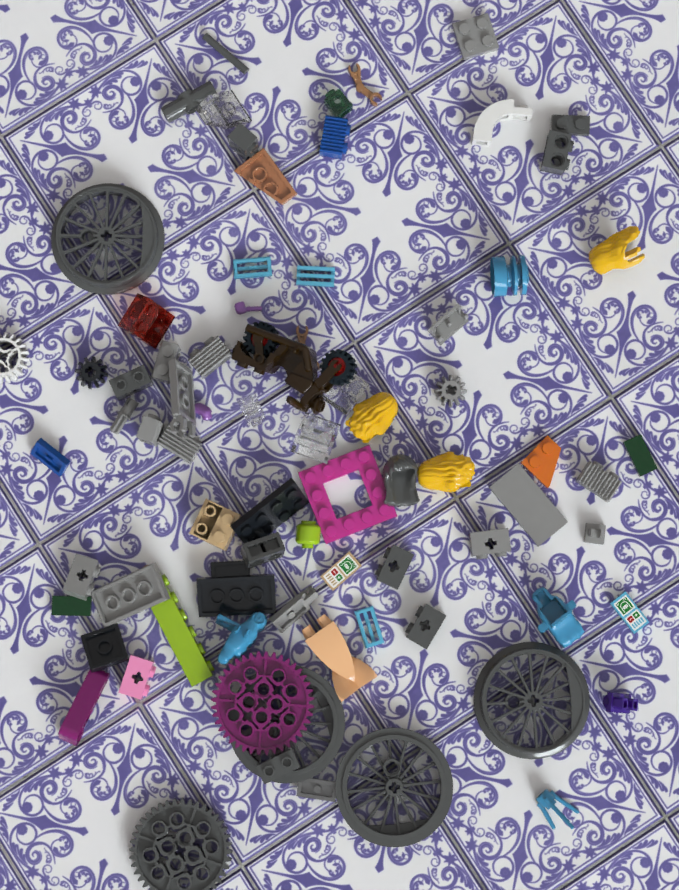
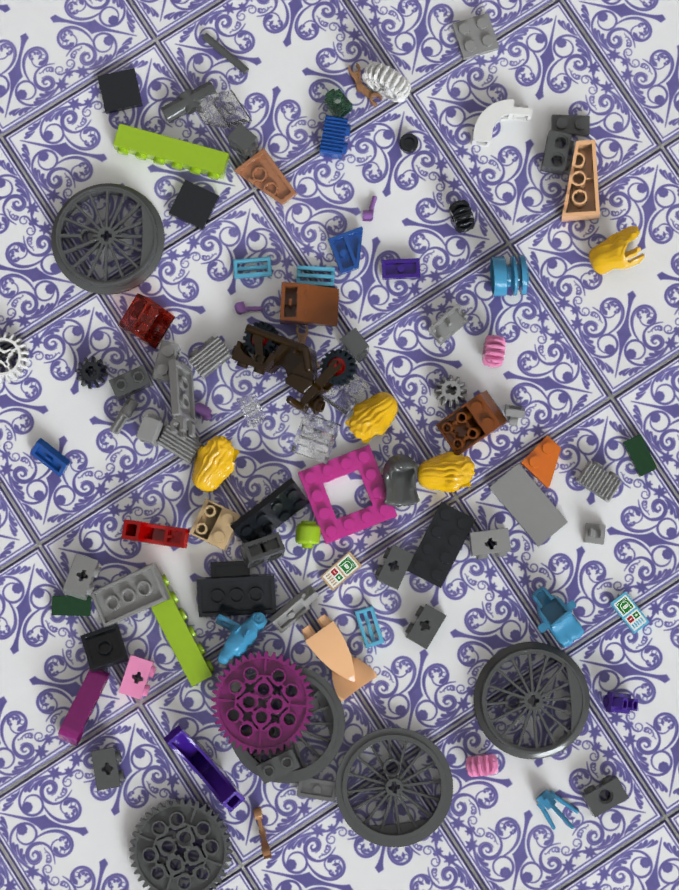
none -> dark grey brick [91,746,125,791]
none -> black tile [98,68,143,114]
none -> lime brick [113,123,230,180]
none -> red arch [121,519,190,549]
none -> dark purple arch [163,725,245,812]
none -> black tile [169,180,220,230]
none -> yellow hair [192,436,239,492]
none -> medium nougat piece [253,807,272,859]
none -> dark orange slope [280,282,339,327]
none -> blue wing [328,226,363,275]
none -> dark grey brick [340,328,369,363]
none -> white gear [362,61,411,103]
none -> medium lavender hand [363,196,377,221]
none -> dark purple plate [381,258,420,280]
none -> black tile [399,133,418,154]
none -> black plate [407,502,476,588]
none -> dark orange slope [436,390,508,455]
none -> black gear [449,200,475,233]
none -> bright pink gear [465,754,499,777]
none -> bright pink gear [482,335,506,367]
none -> light grey tile [504,404,525,426]
none -> light nougat wedge [562,140,600,222]
none -> dark grey brick [581,775,629,817]

